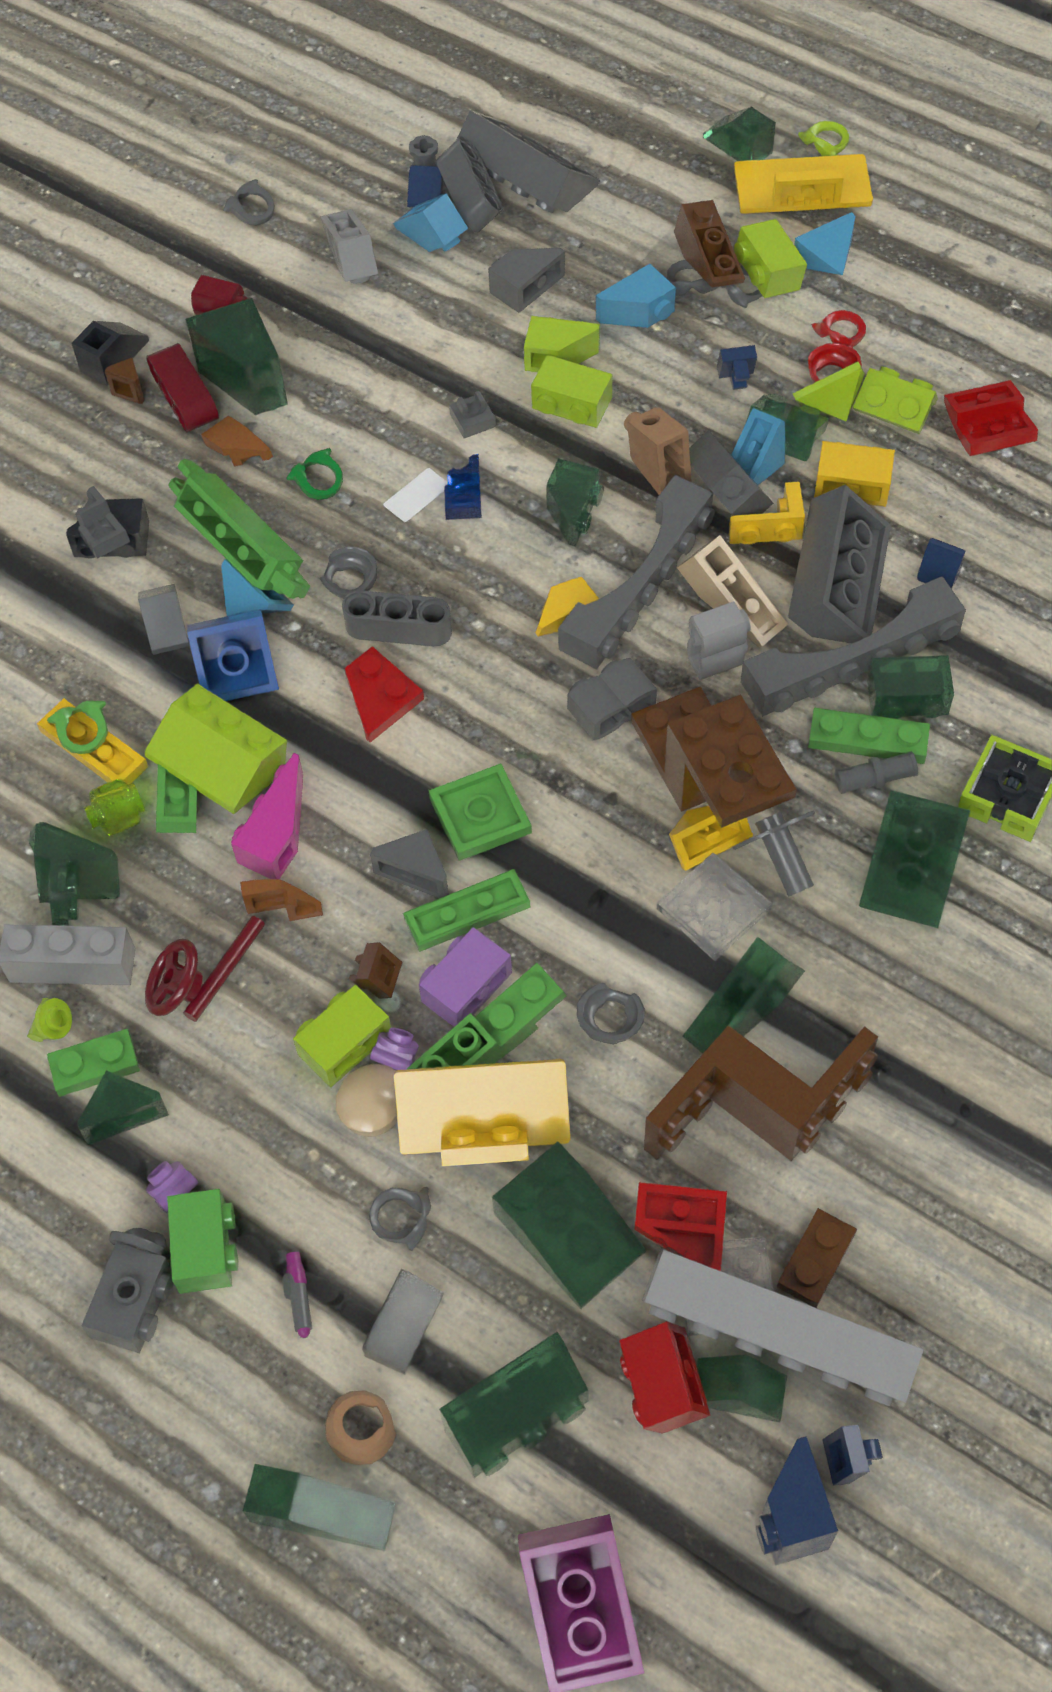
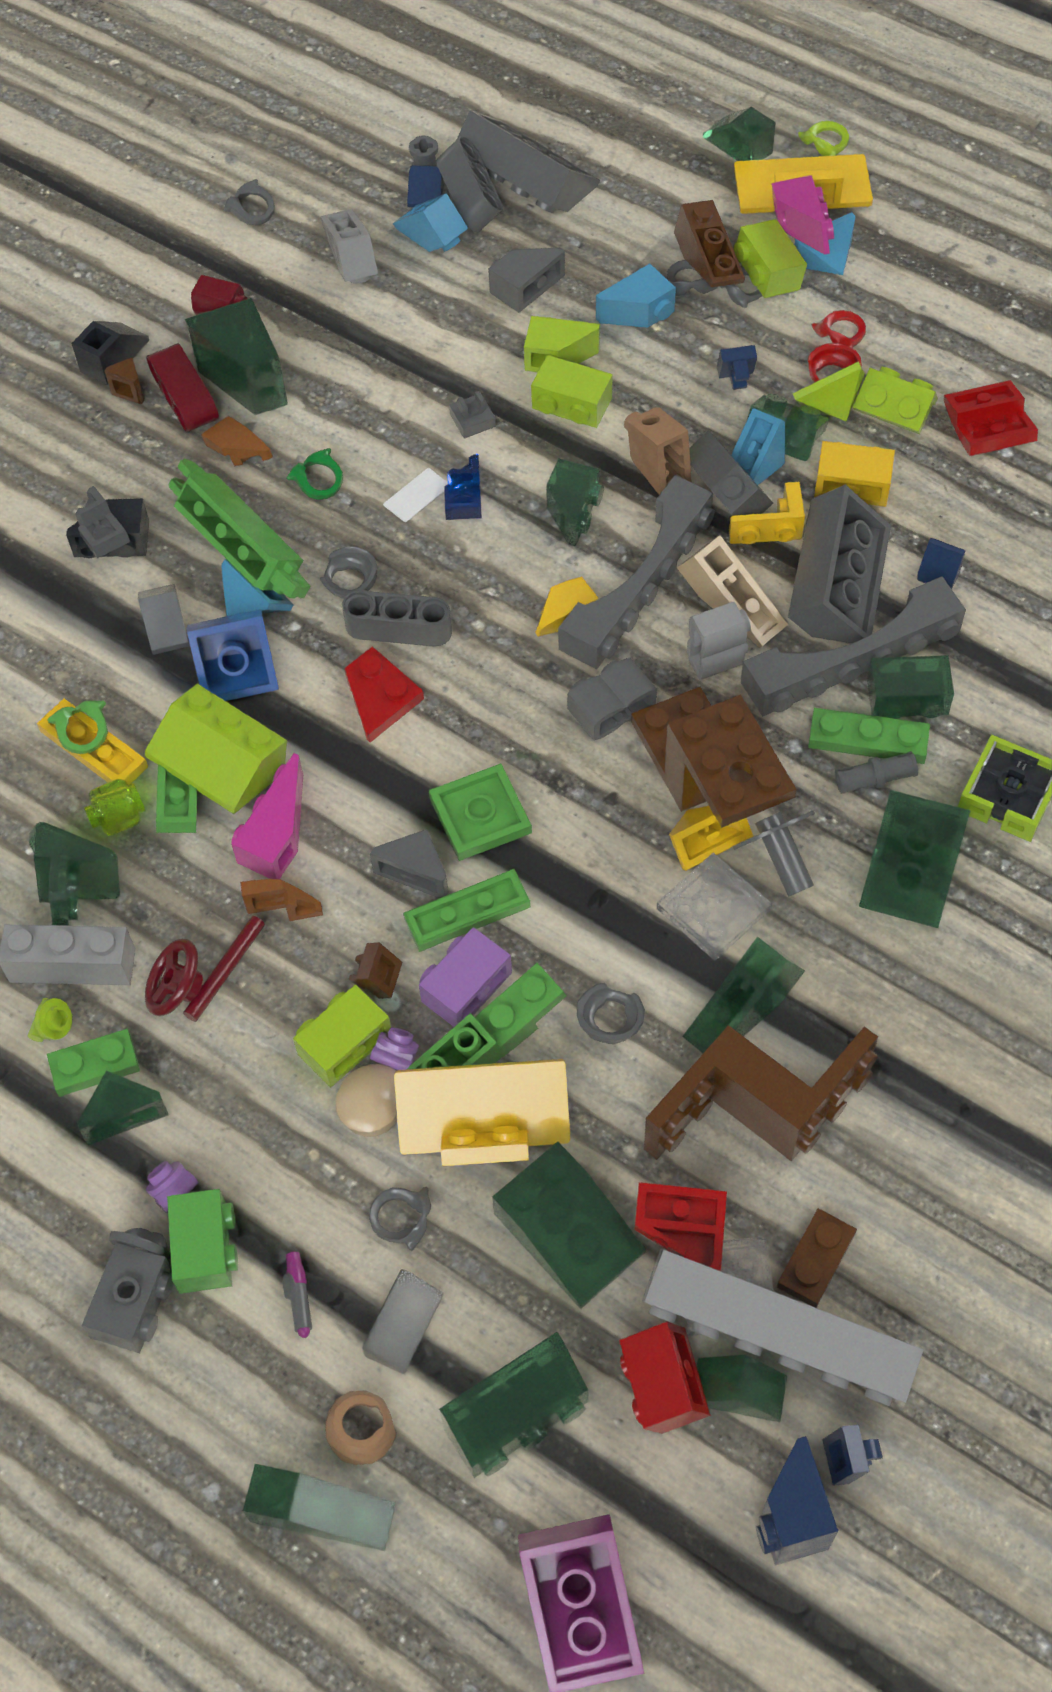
none -> dark pink slope [771,175,834,255]

